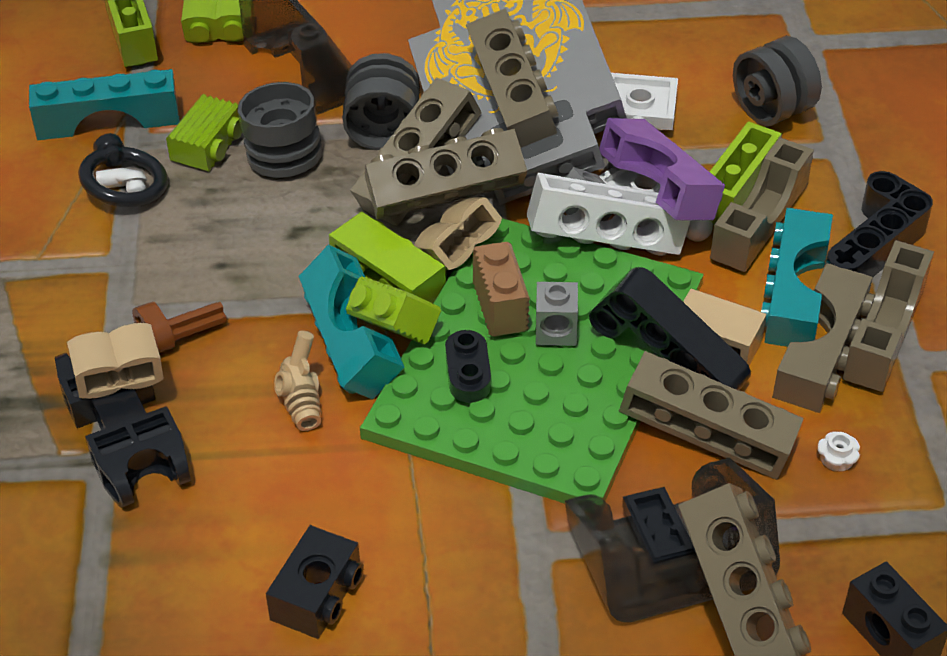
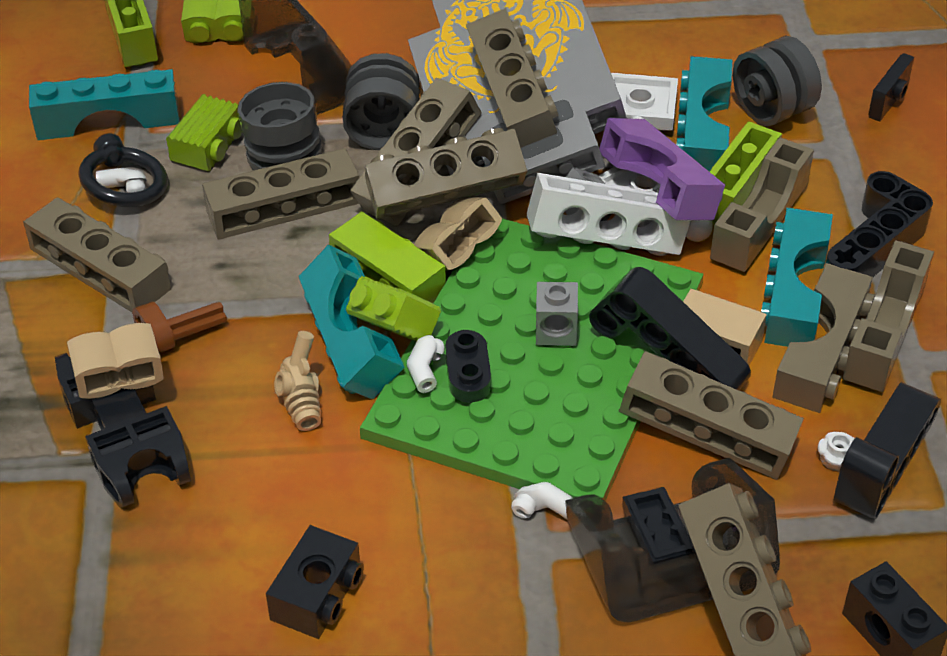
medium nougat brick [473,242,530,336] -> none
none -> dark tan brick [23,197,171,312]
none -> dark tan brick [202,148,359,240]
none -> white arm [407,335,445,393]
none -> white arm [511,482,580,520]
none -> teal arch [676,56,733,171]
none -> black beam [833,382,941,520]
none -> black plate [868,53,914,122]

